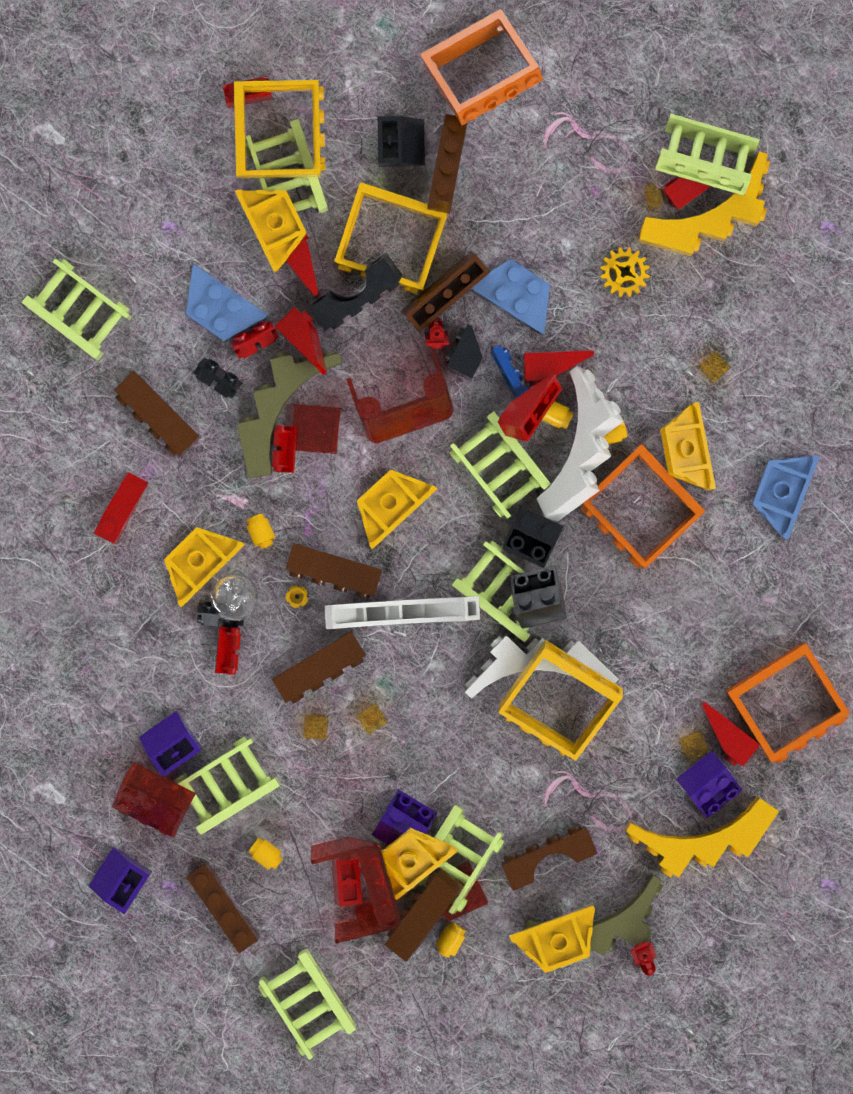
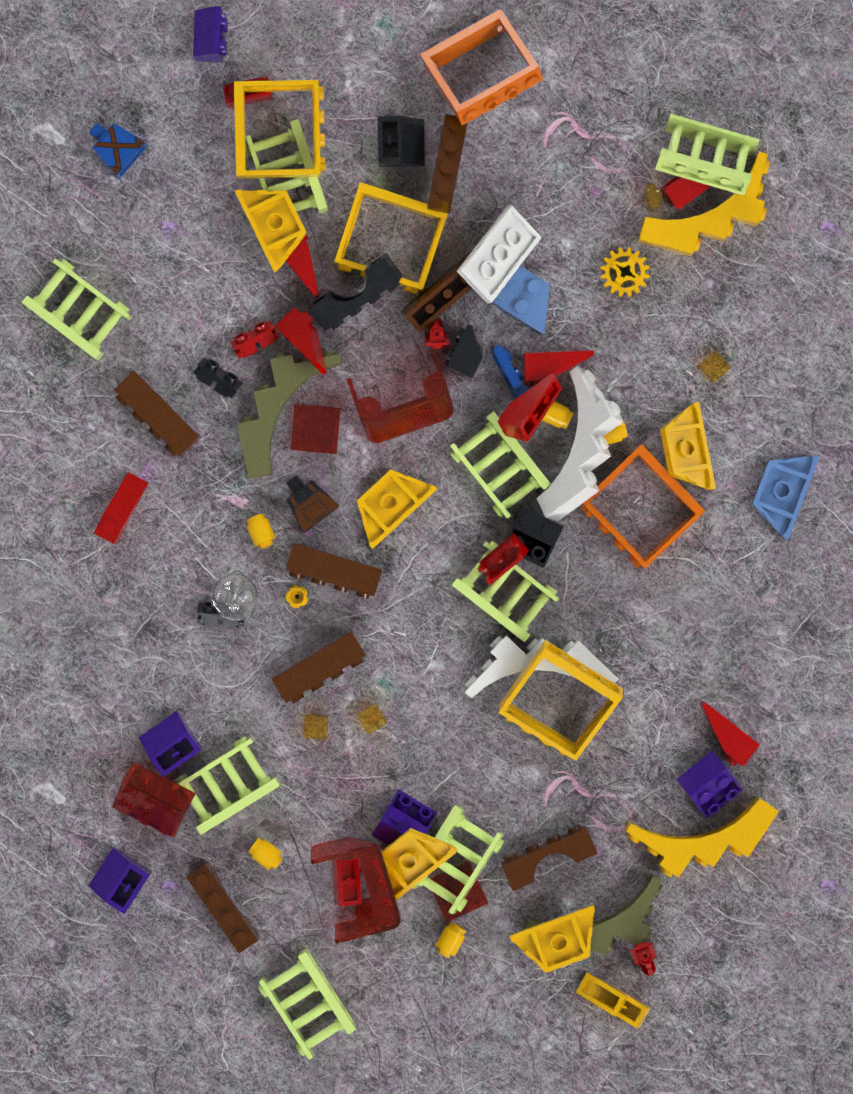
yellow wing [164,527,245,607] -> none
medium blue wing [186,264,268,341] -> none
red hinge [215,627,242,675] -> none
red hinge [271,425,297,473] -> none
white arch [325,596,480,629] -> none
reddish brown brick [384,869,464,962] -> none
black slope [510,566,567,629] -> none
clear yellow tile [679,730,710,761] -> none
orange window [725,642,850,764] -> none
none -> blue torso [89,123,148,179]
none -> dark purple slope [193,6,228,62]
none -> torso [286,475,340,533]
none -> white tile [457,205,542,304]
none -> red hinge [478,533,529,585]
none -> yellow slope [576,972,651,1028]

